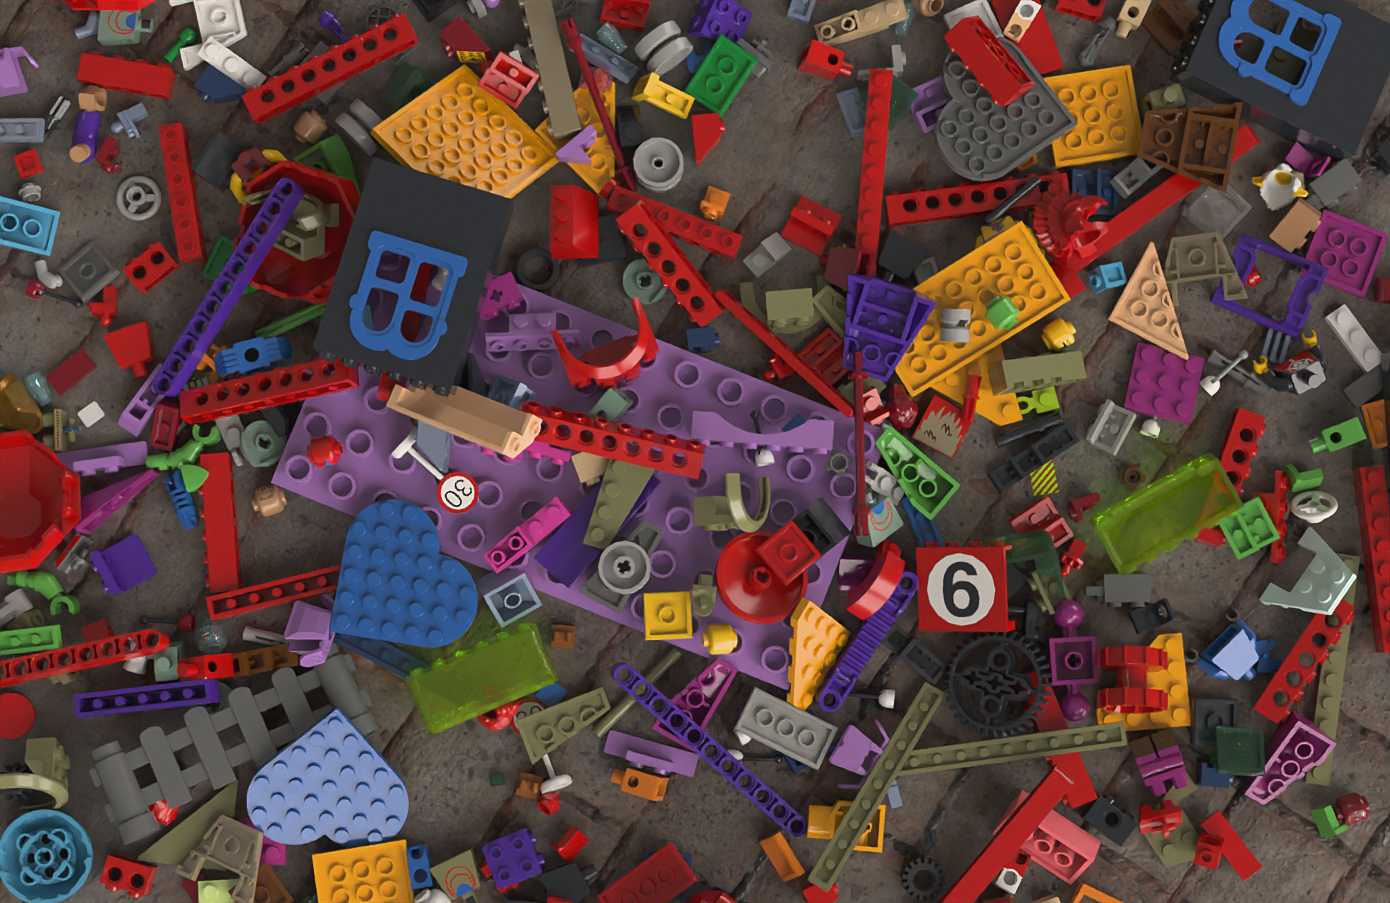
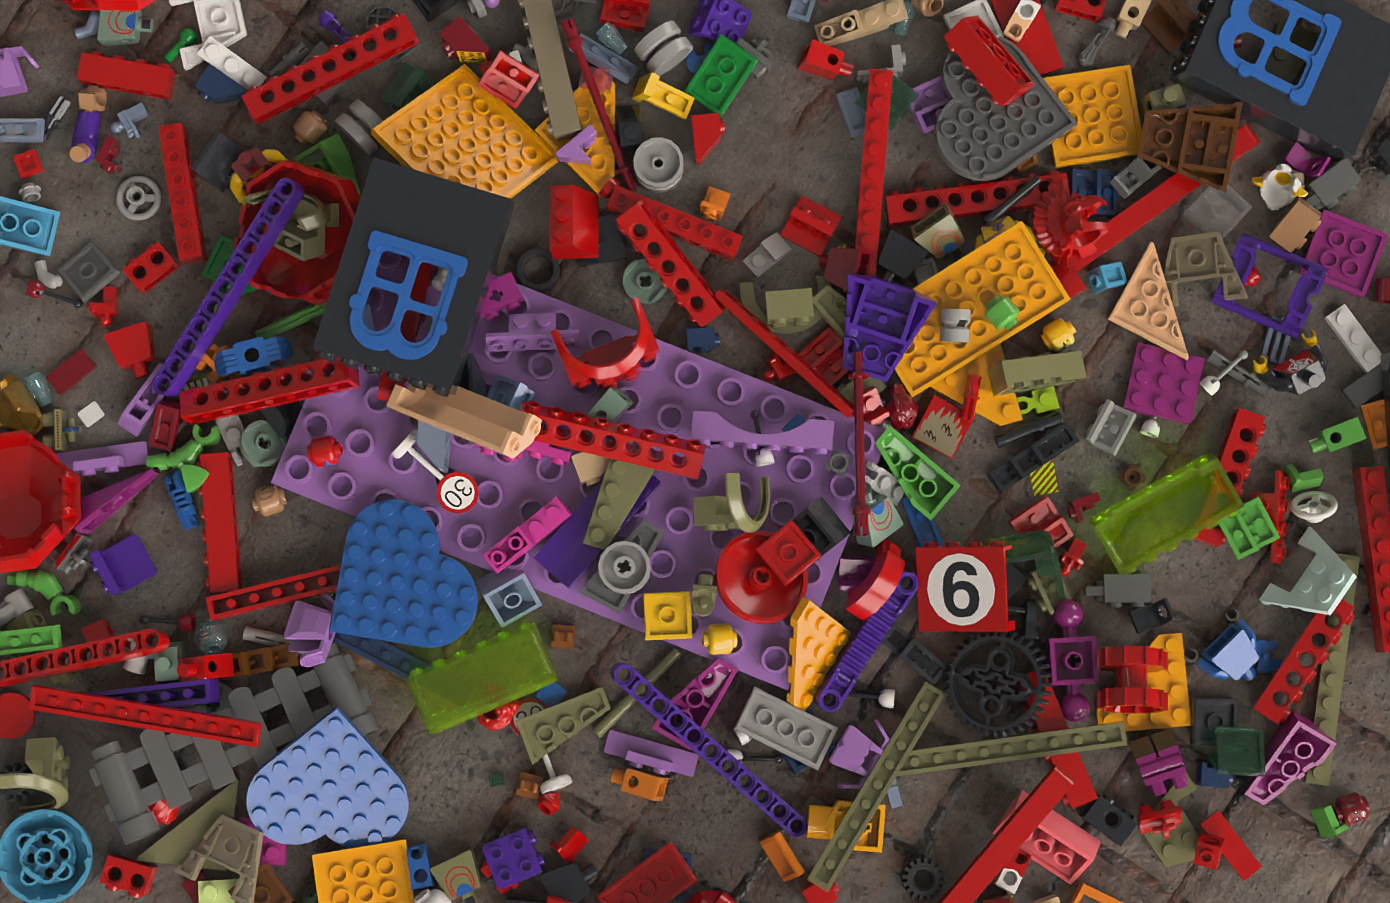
none -> red plate [29,685,262,747]
none -> olive torso [910,203,965,258]

